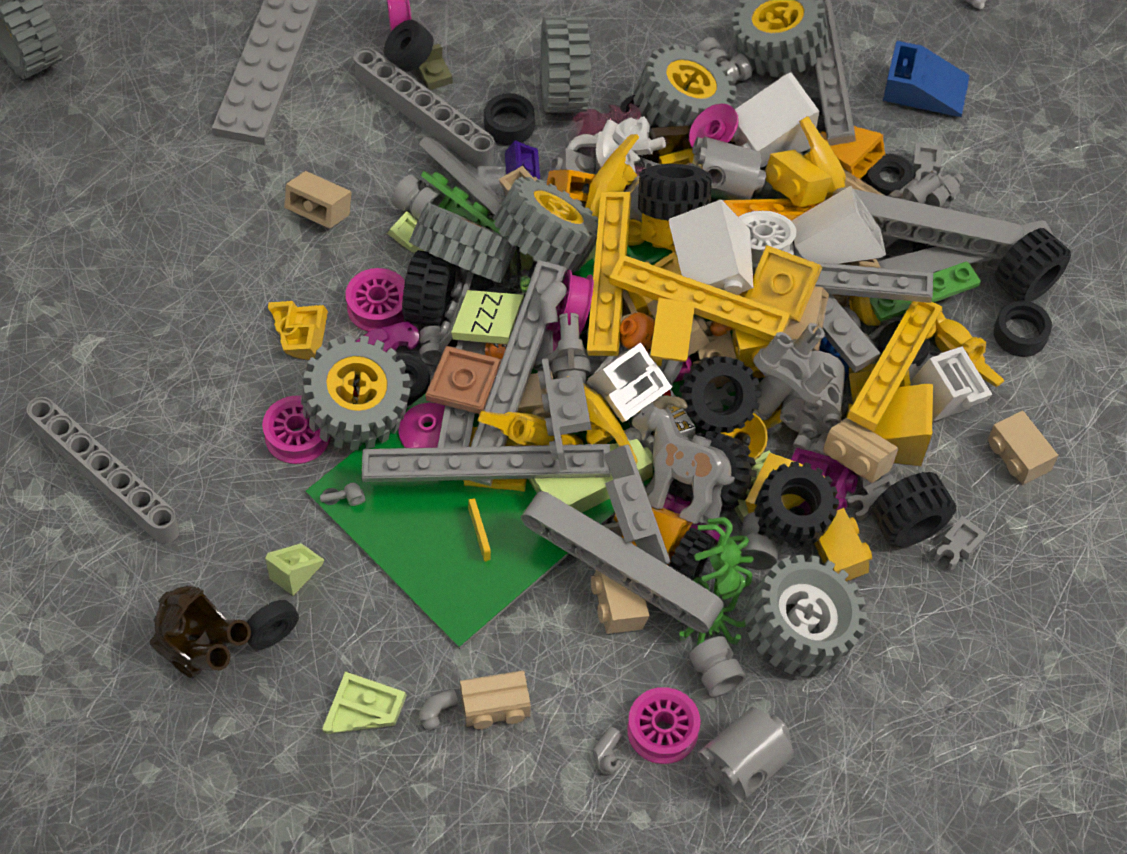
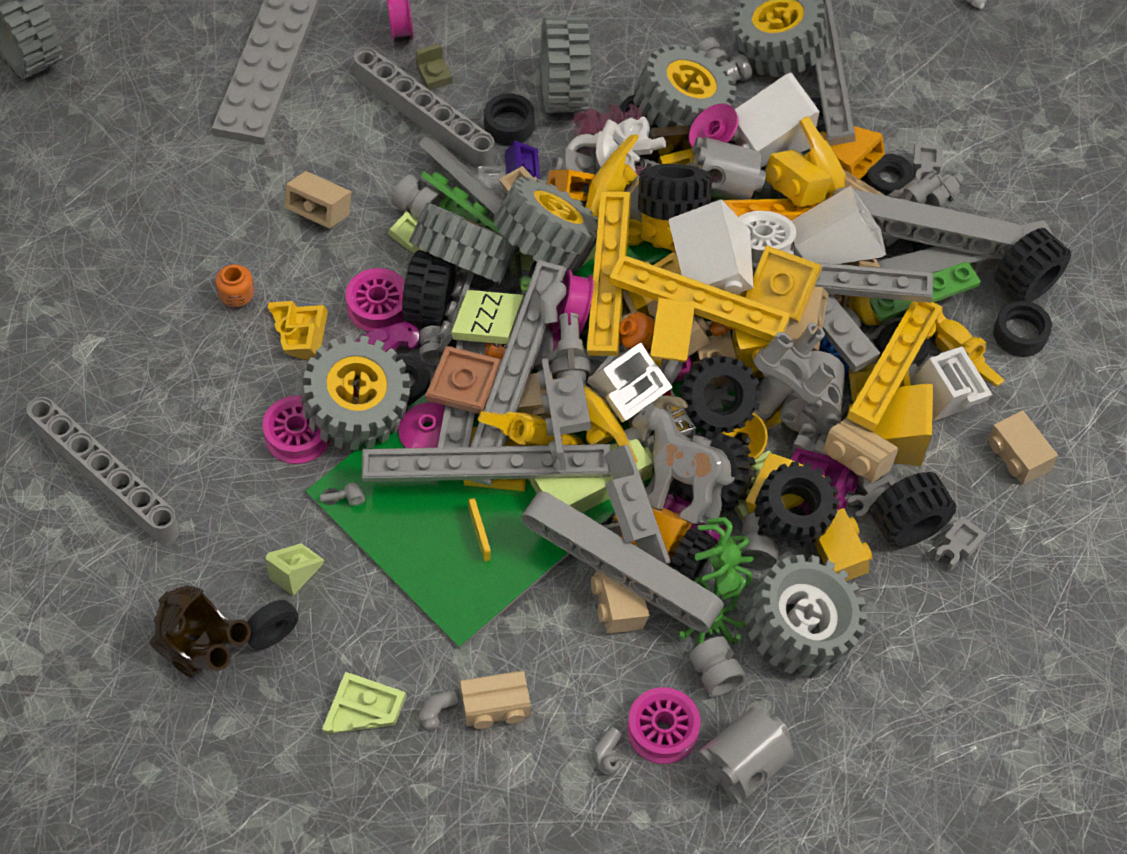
black tyre [384,20,434,72] -> none
blue slope [882,40,970,117] -> none
none -> orange head [215,264,255,307]

